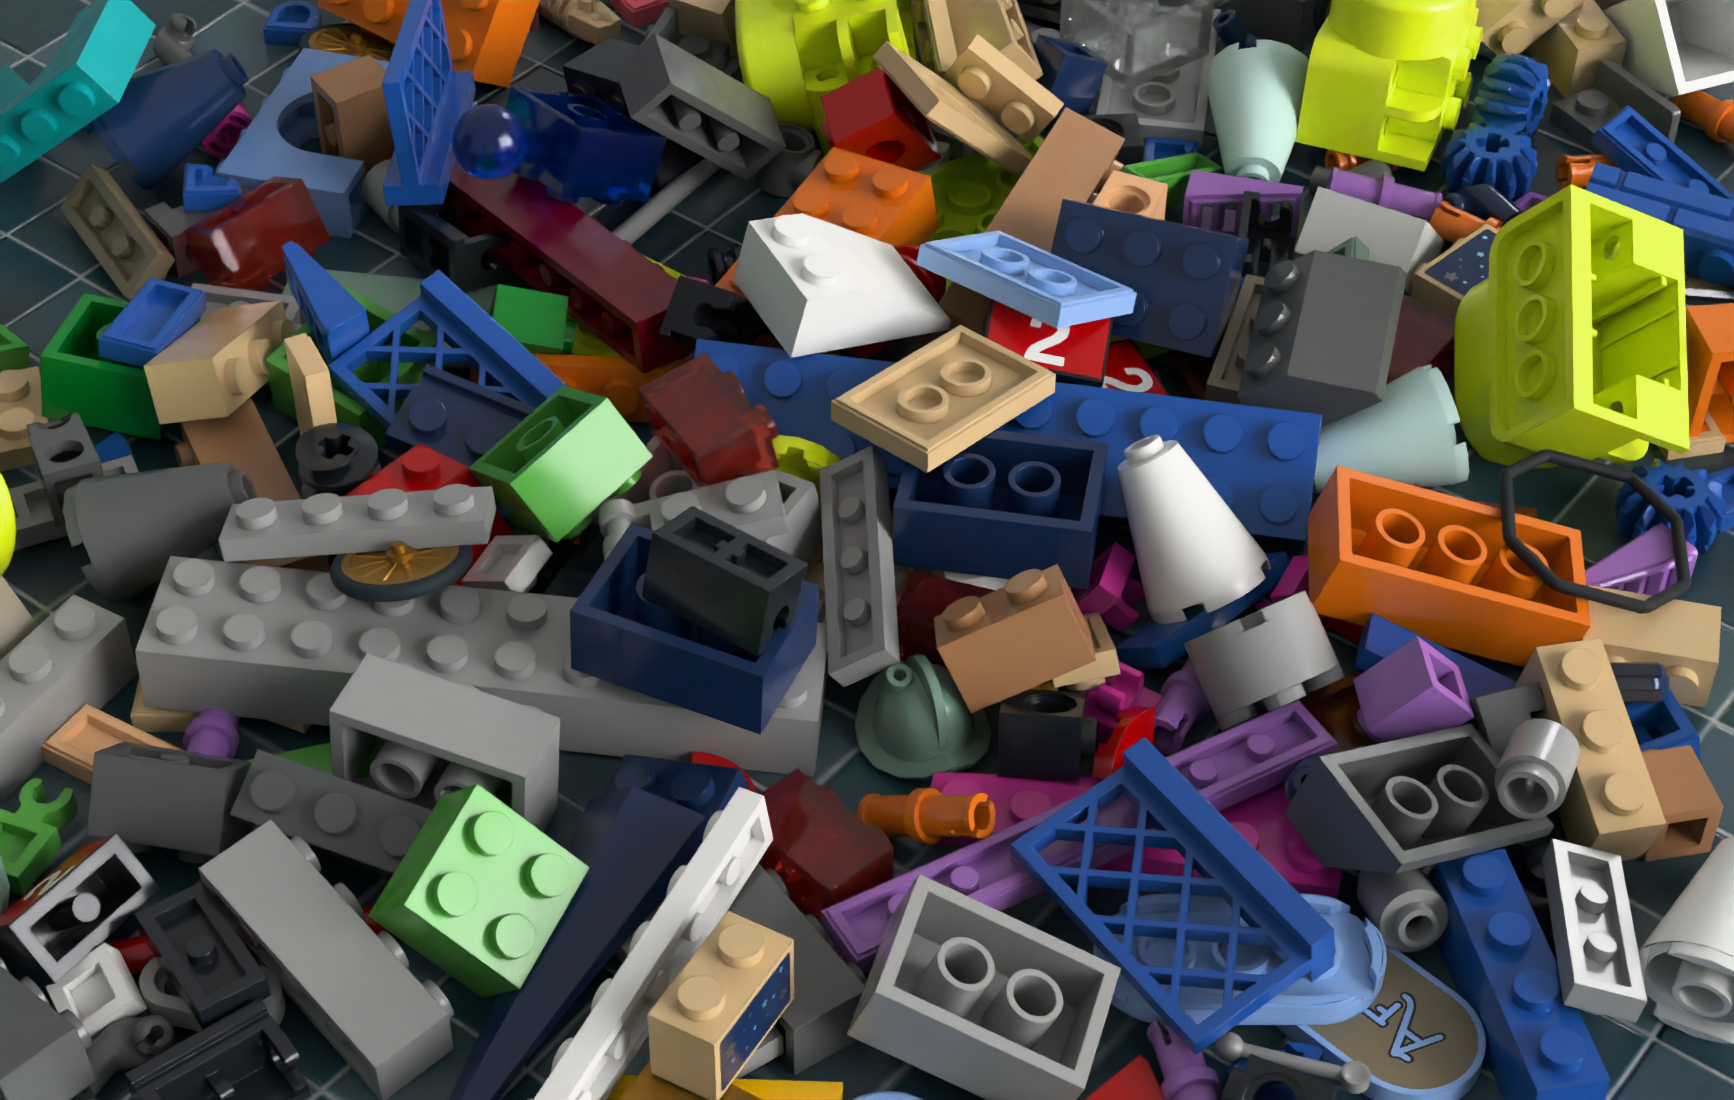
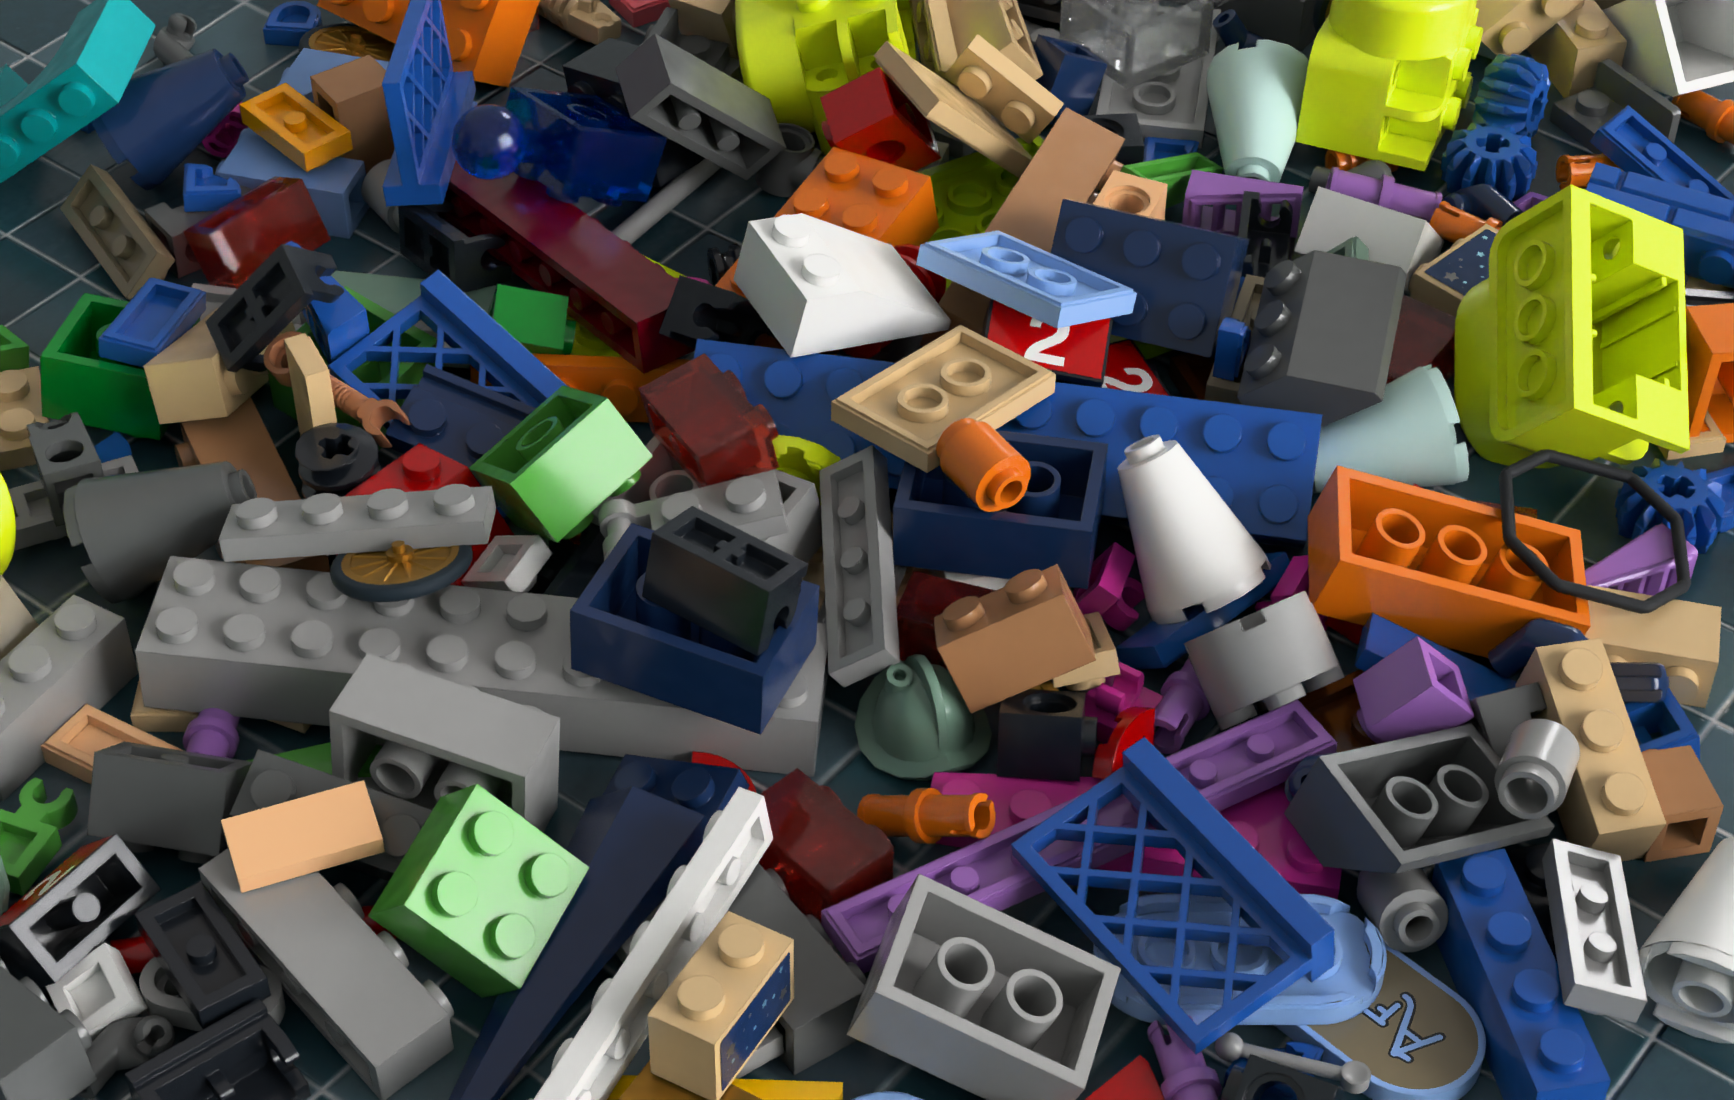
none -> black hinge [205,244,344,372]
none -> light nougat tile [221,780,385,893]
none -> light orange plate [239,82,353,172]
none -> nougat brick [264,331,411,448]
none -> orange brick [936,418,1031,512]
none -> blue tile [1213,317,1251,381]
none -> dark blue arm [1488,618,1588,678]

